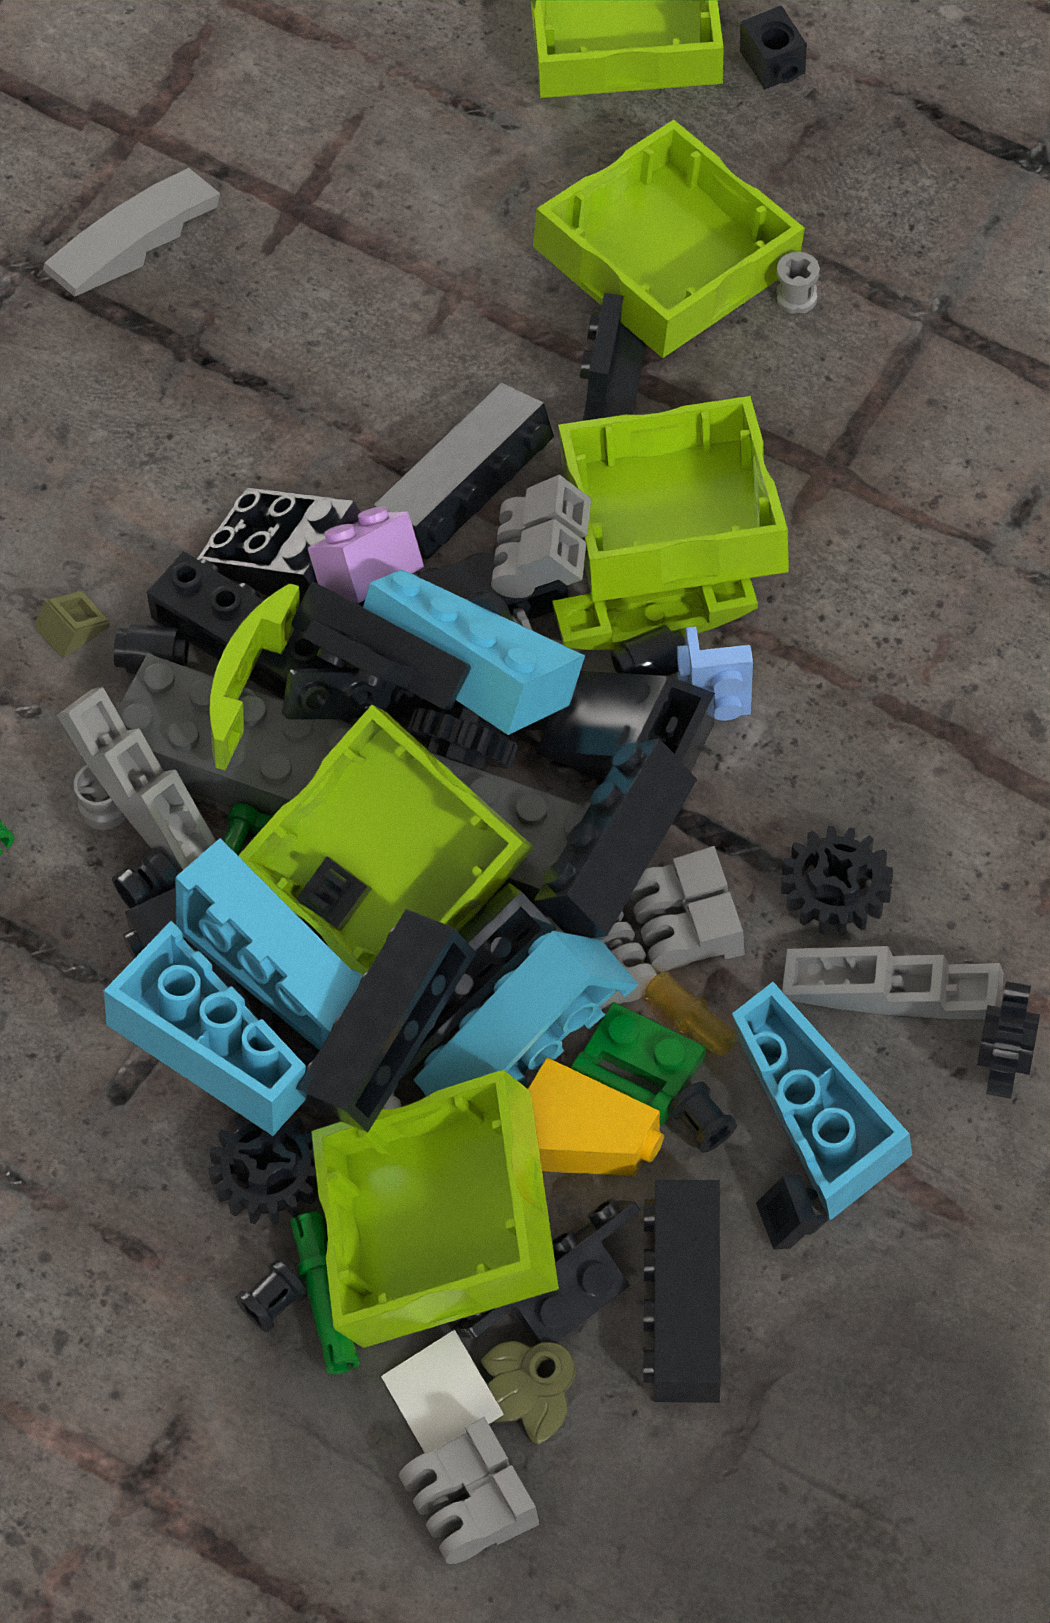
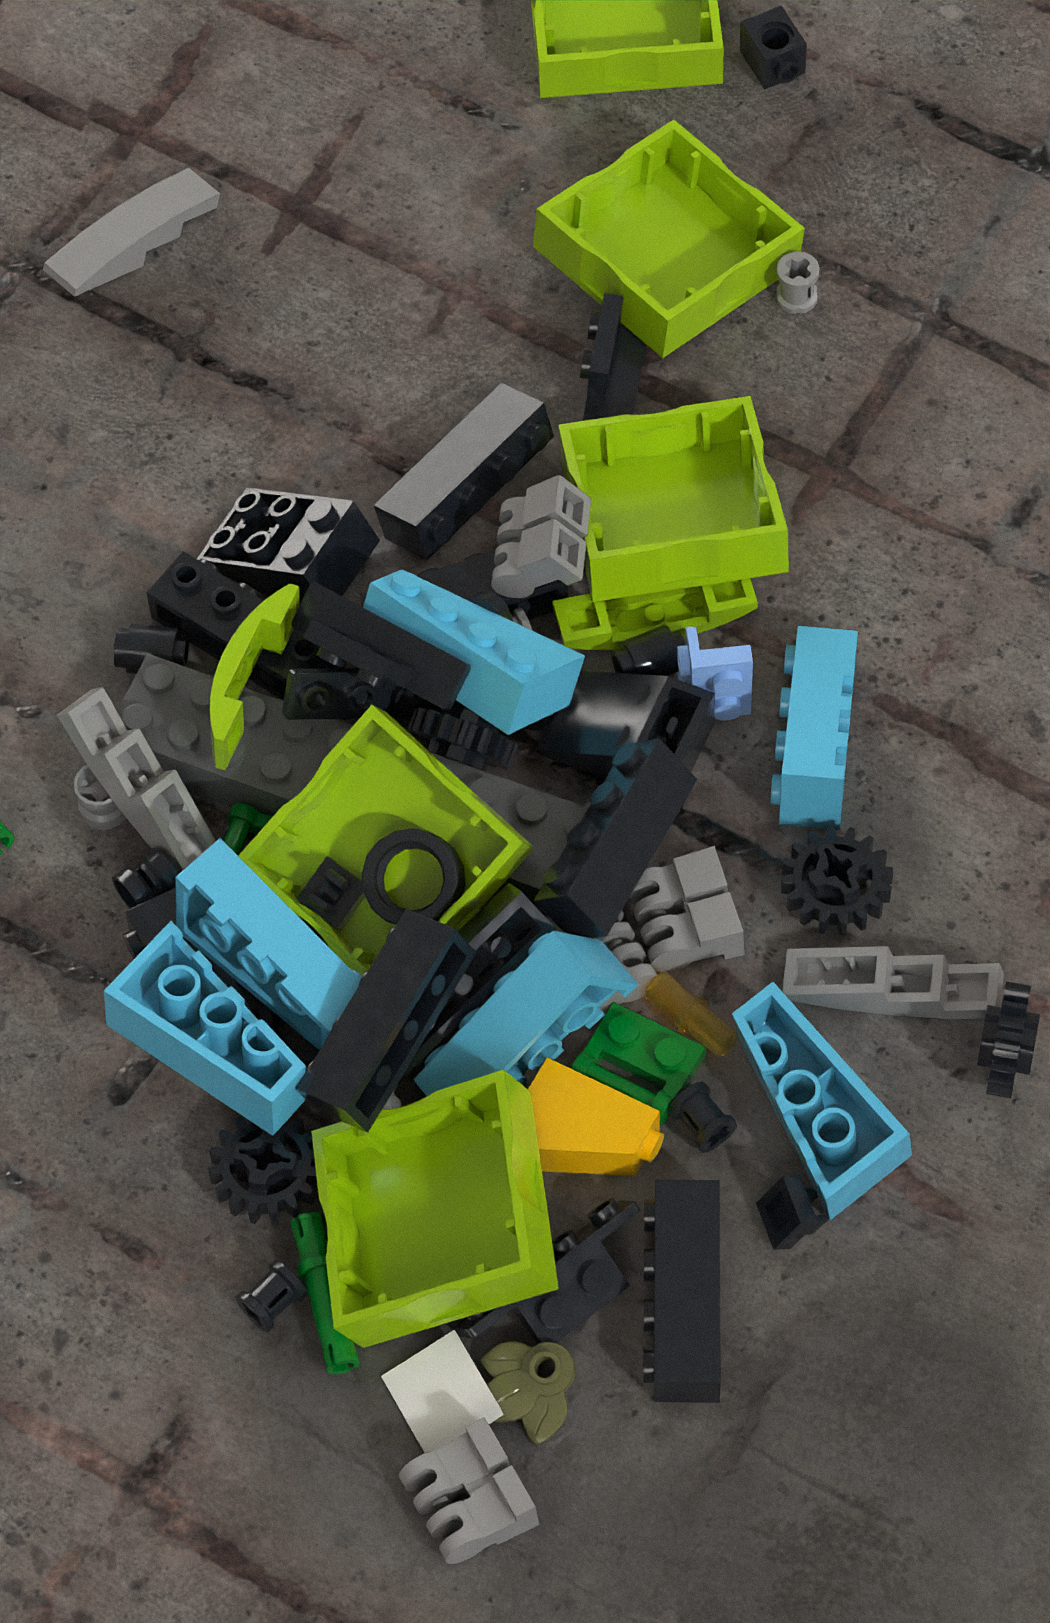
olive slope [35,591,111,657] -> none
lavender brick [308,507,424,603] -> none
none -> black tyre [361,828,466,925]
none -> medium azure wedge [770,626,858,830]

